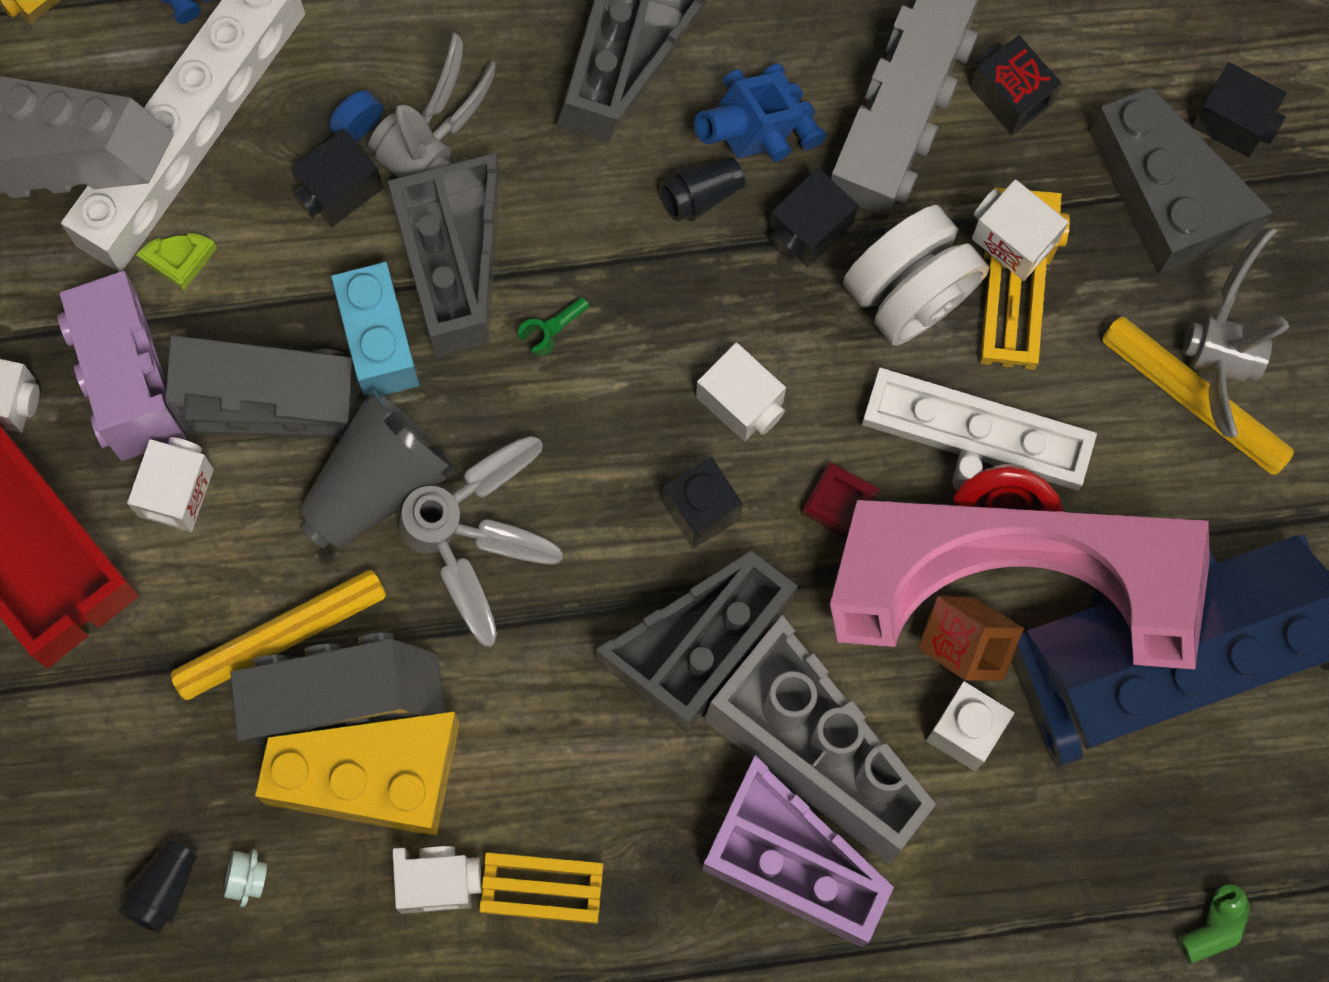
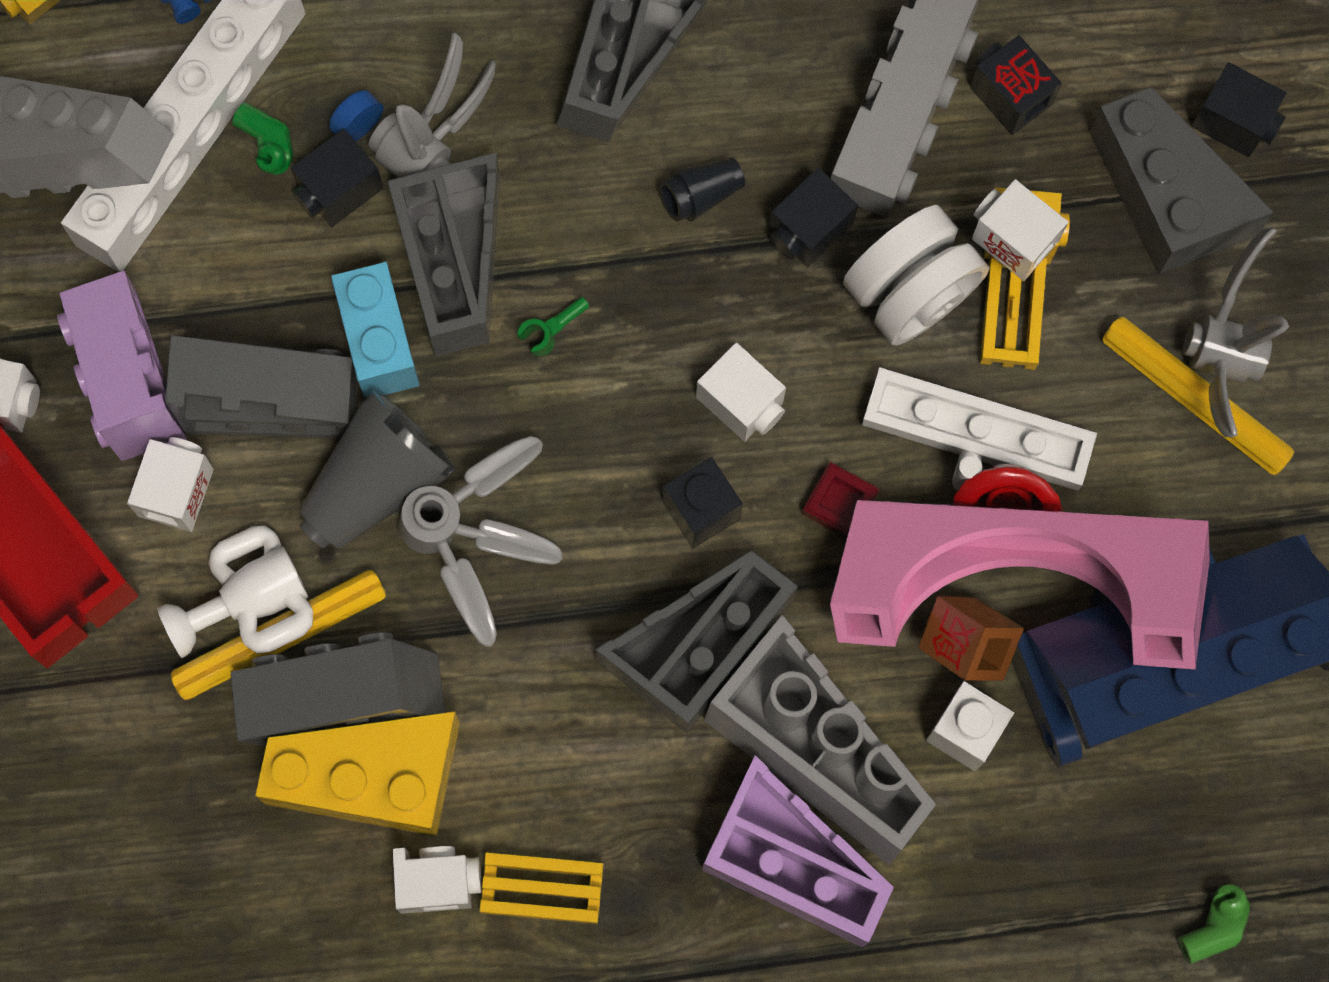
black cone [118,840,197,934] -> none
lime tile [136,233,217,291] -> none
light aqua plate [223,849,267,907] -> none
blue piece [694,63,827,162] -> none
none -> white piece [157,525,313,658]
none -> green arm [232,102,294,175]

